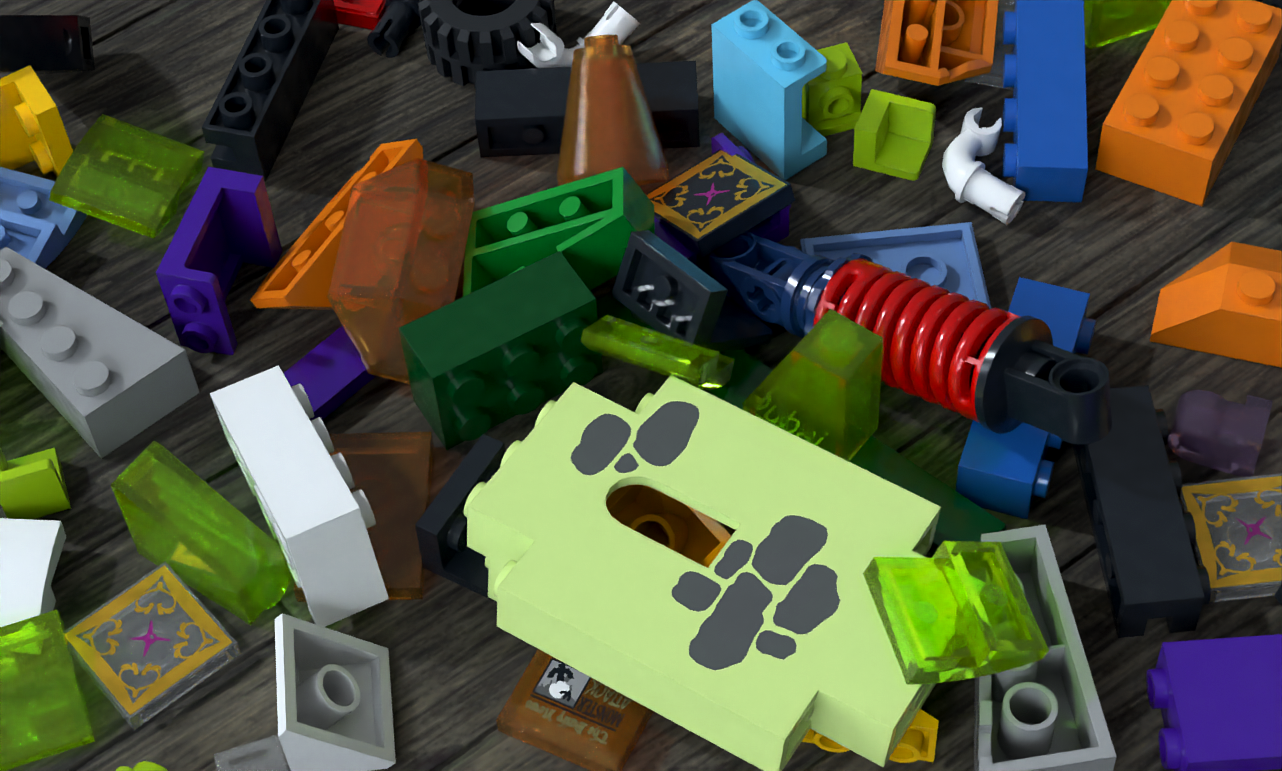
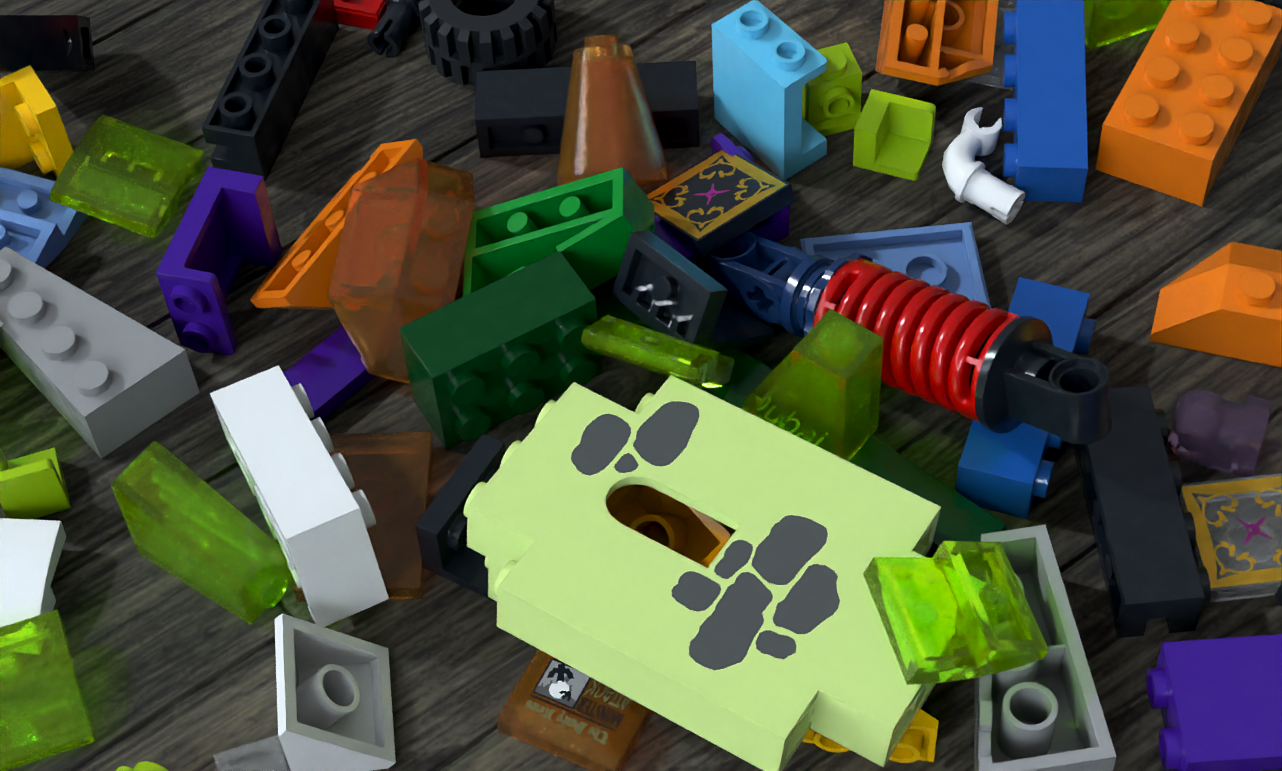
tile [59,562,241,730] -> none
white piece [517,1,640,68] -> none

